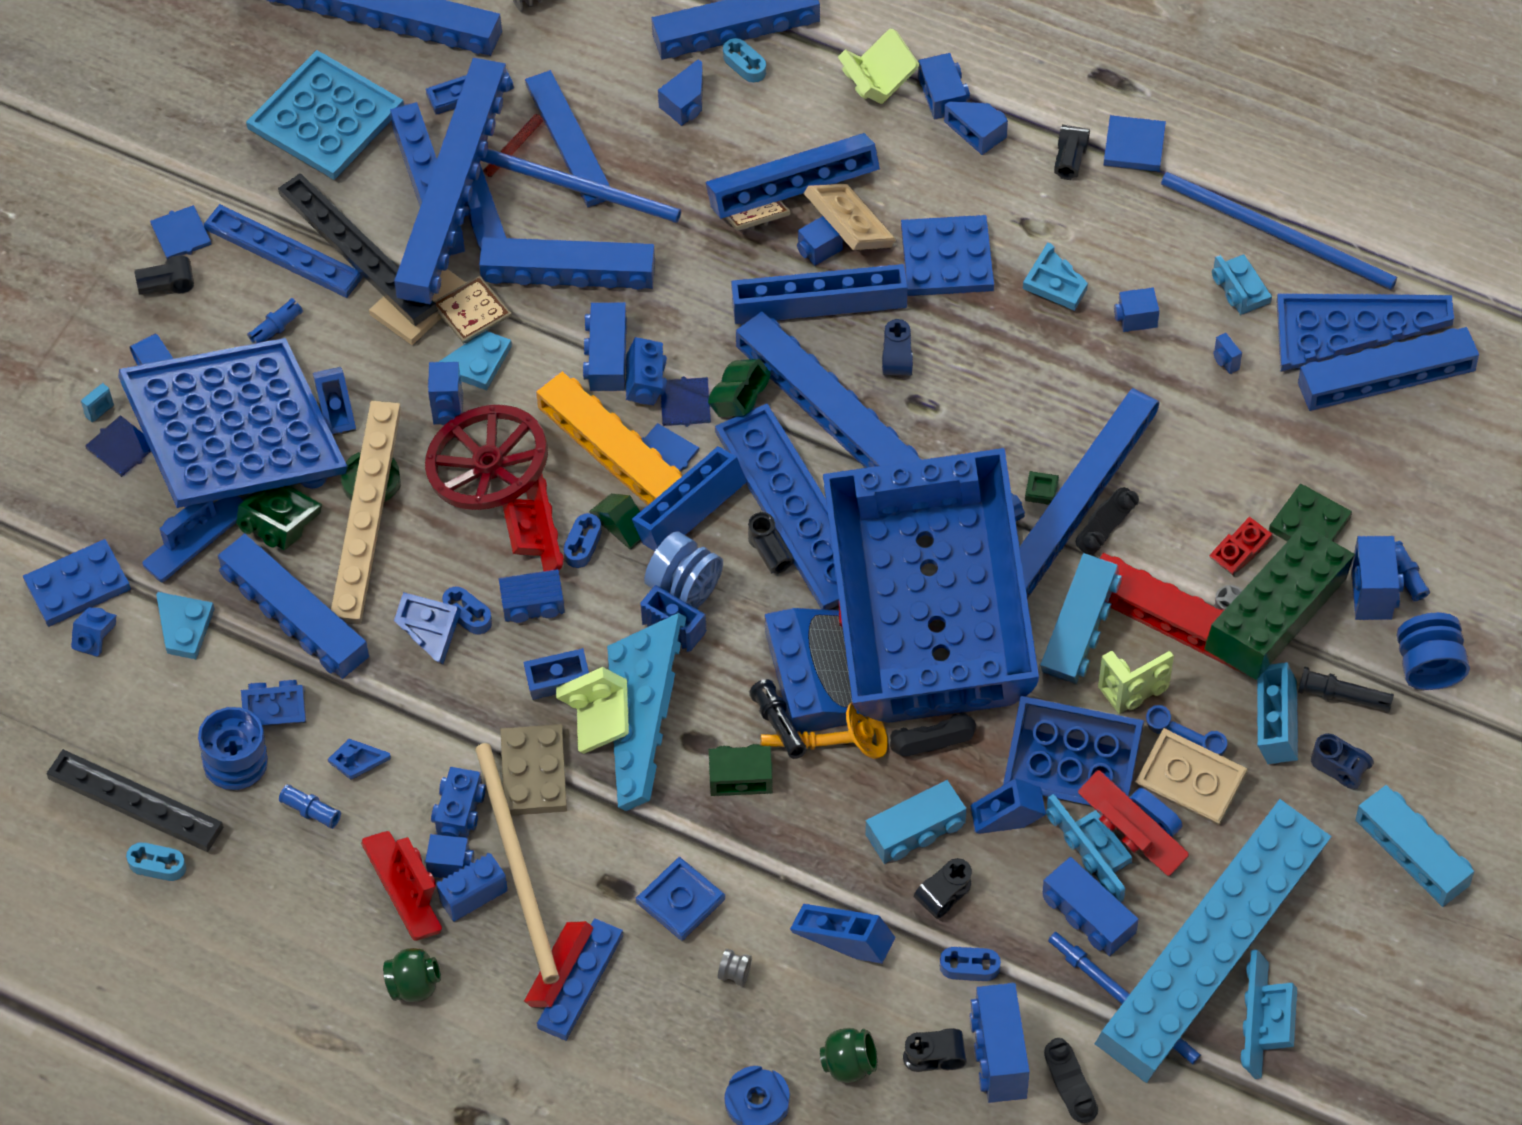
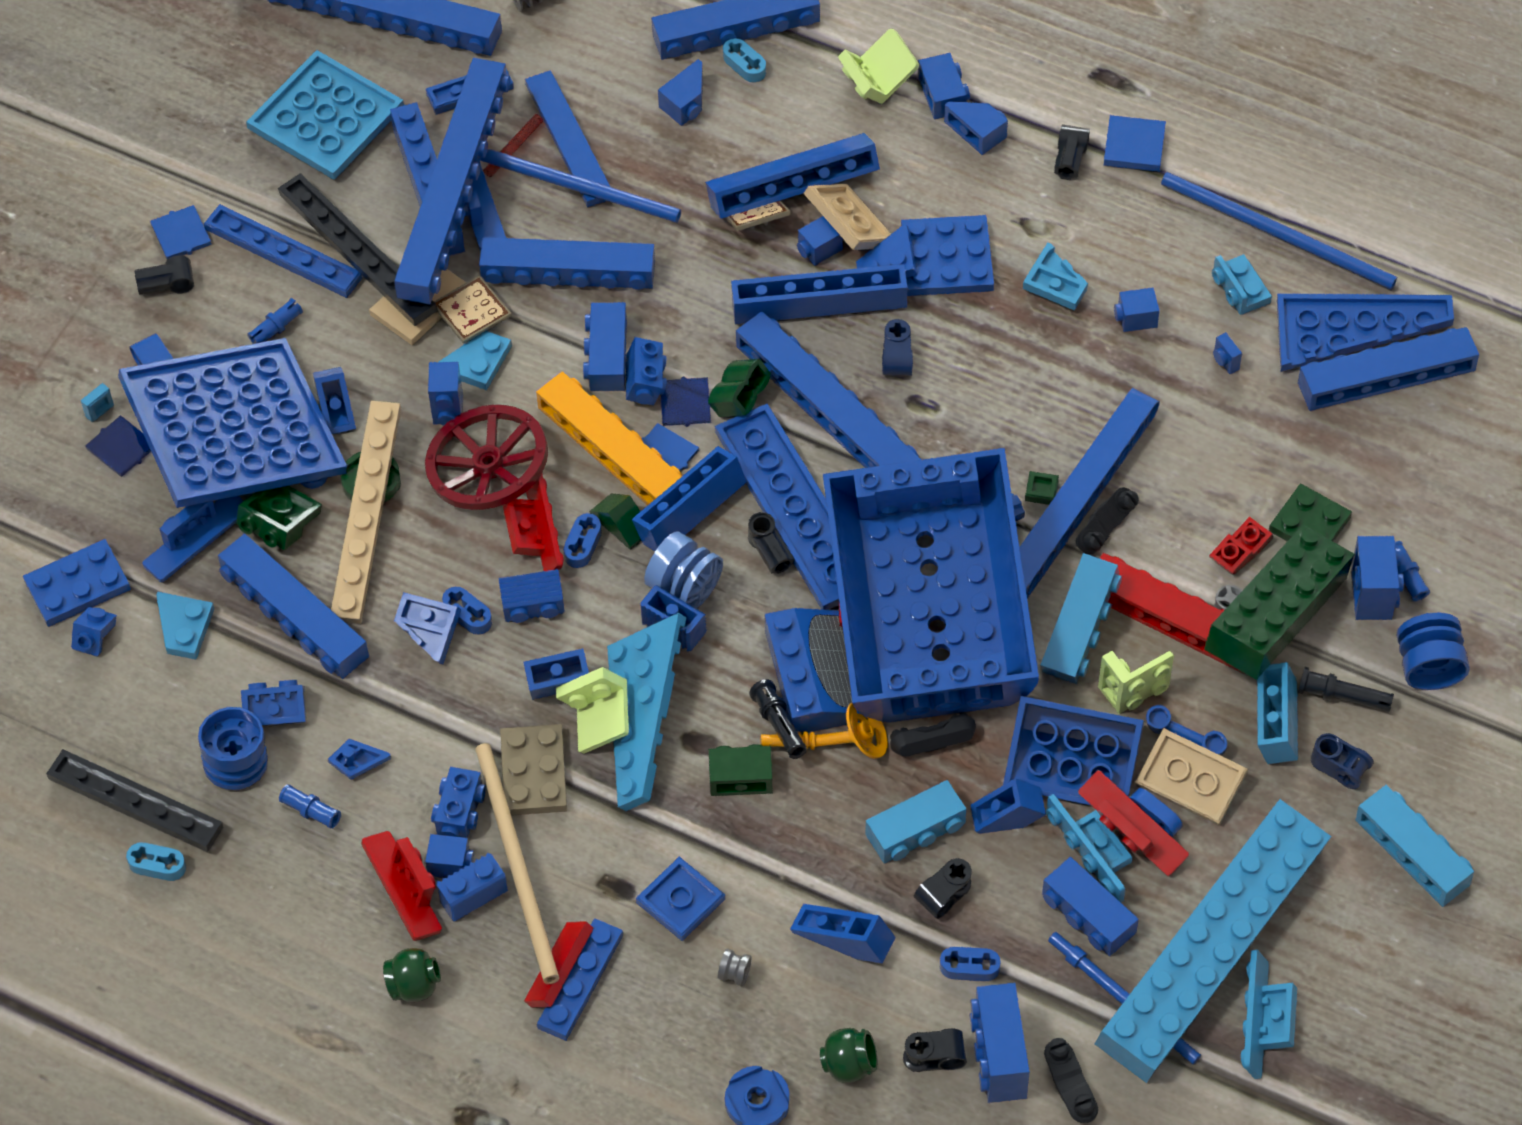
none -> blue wing [856,224,917,278]

